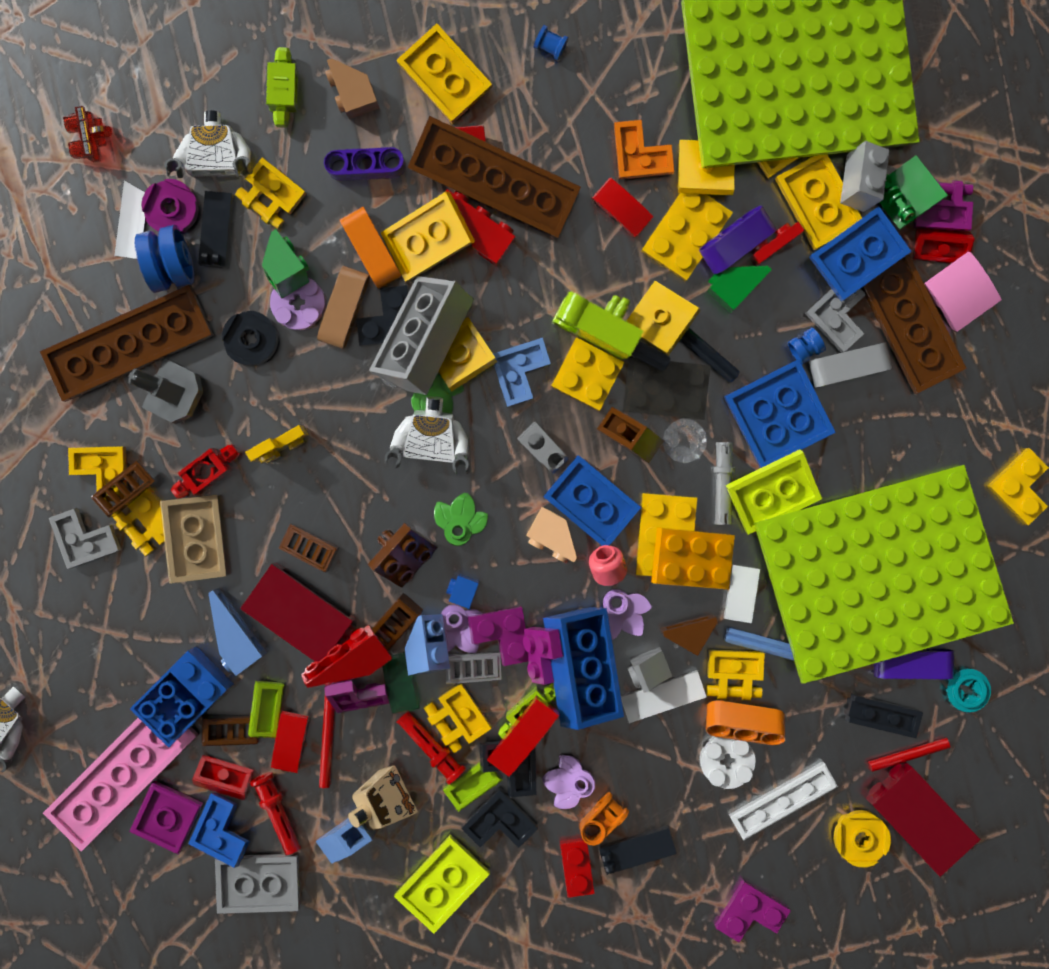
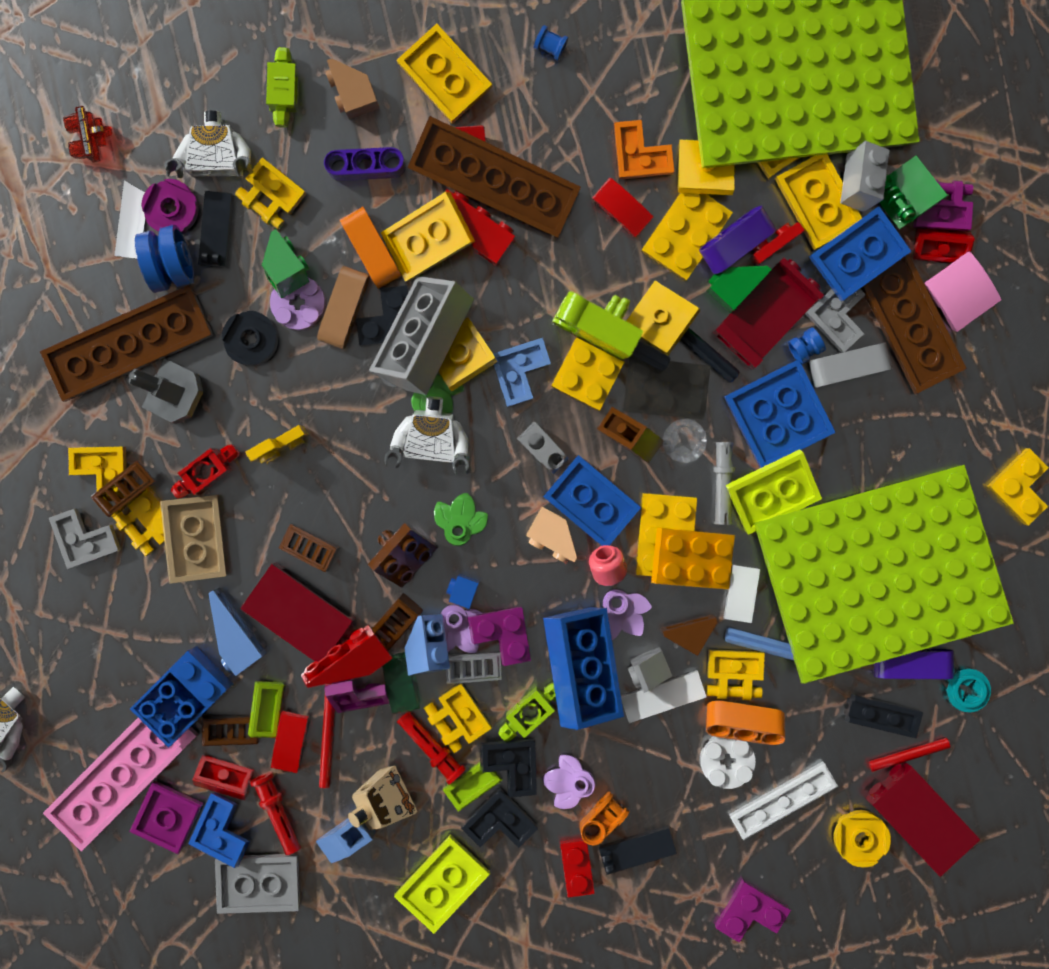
red slope [487,695,559,777] -> none
magenta plate [523,627,563,685] -> none
none -> dark red panel [712,258,824,370]

